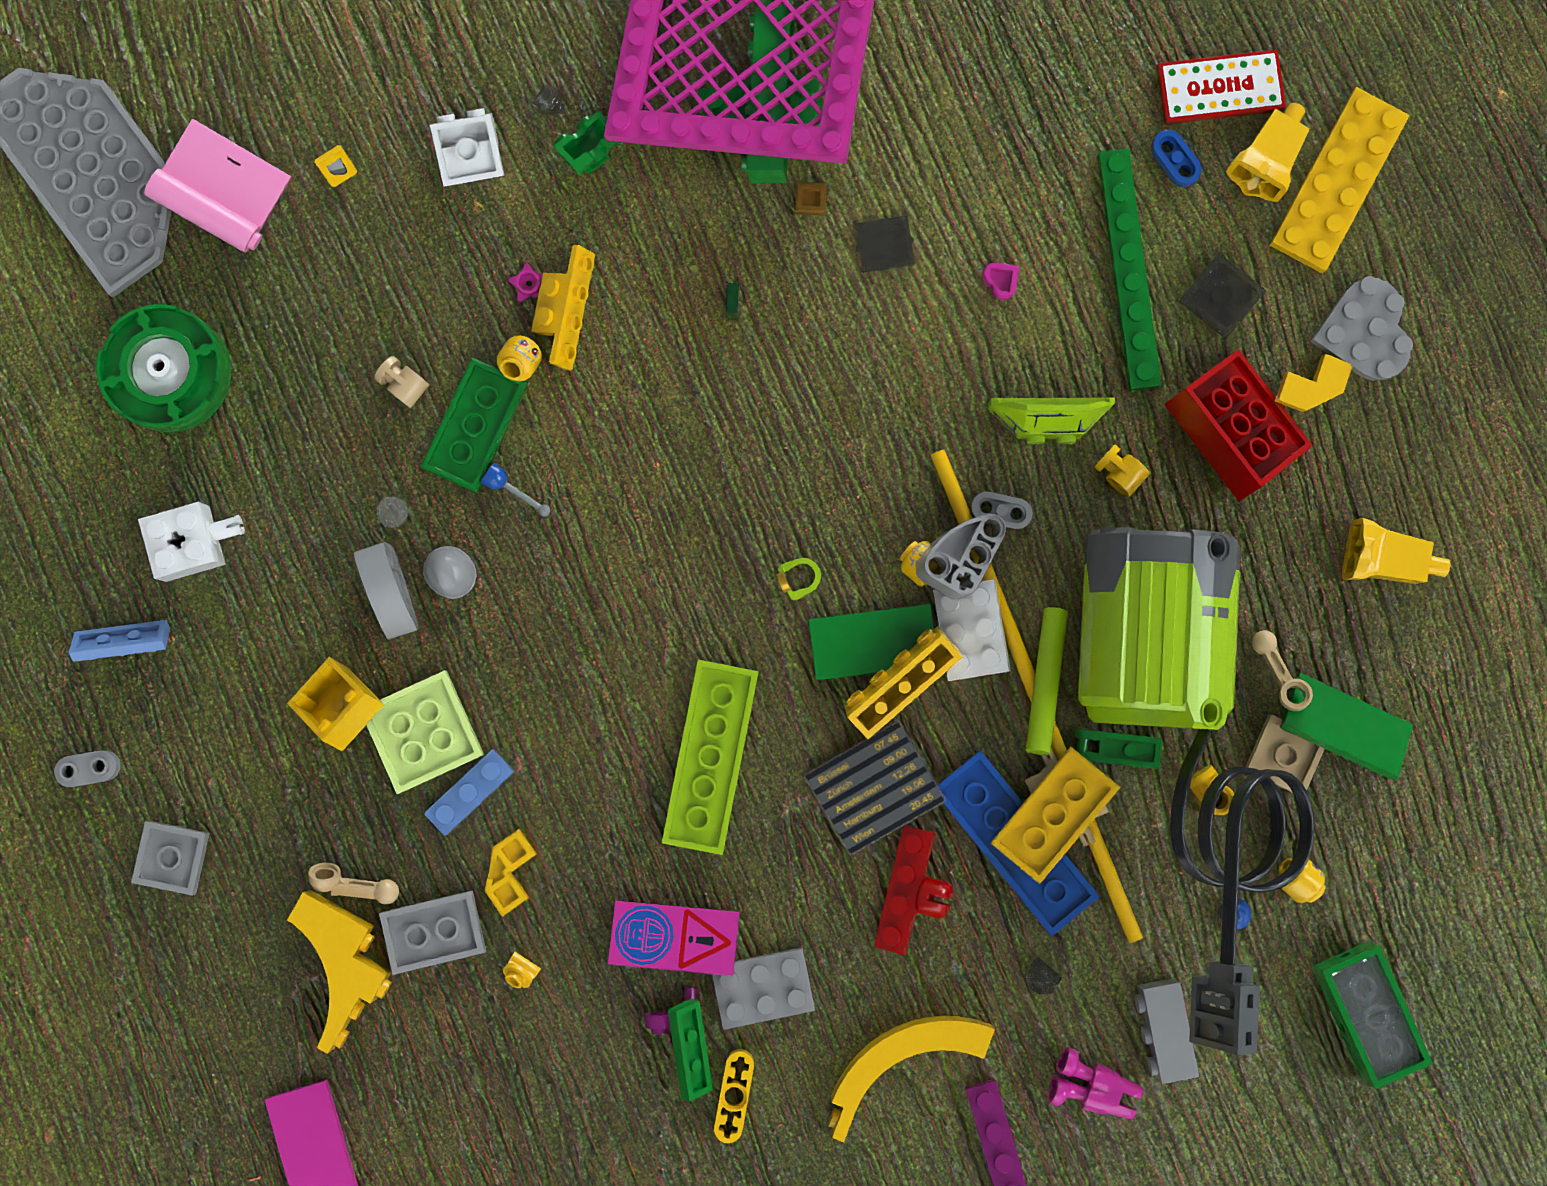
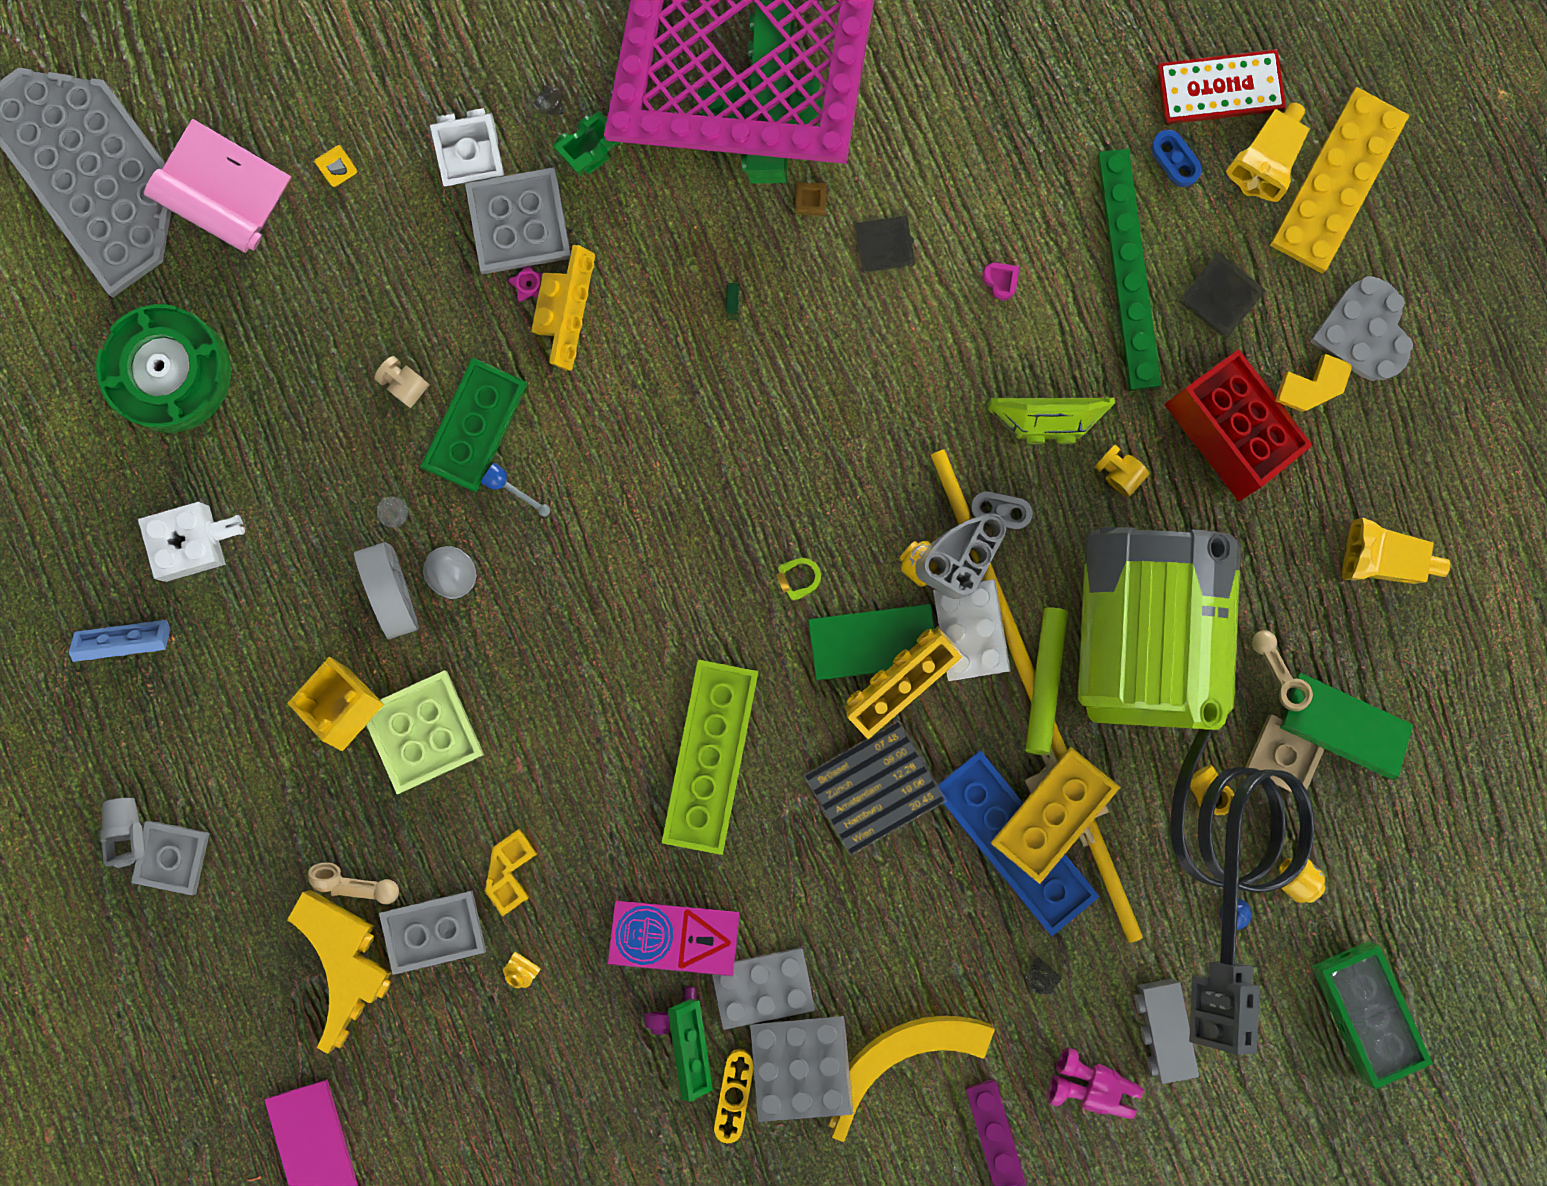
light grey plate [54,750,120,787] -> none
medium blue plate [424,749,515,836] -> none
yellow head [497,335,542,381] -> none
red plate [874,825,953,955] -> none
green plate [1074,729,1163,769] -> none
none -> light grey piece [100,798,144,868]
none -> light grey plate [465,167,571,274]
none -> light grey plate [750,1016,853,1122]

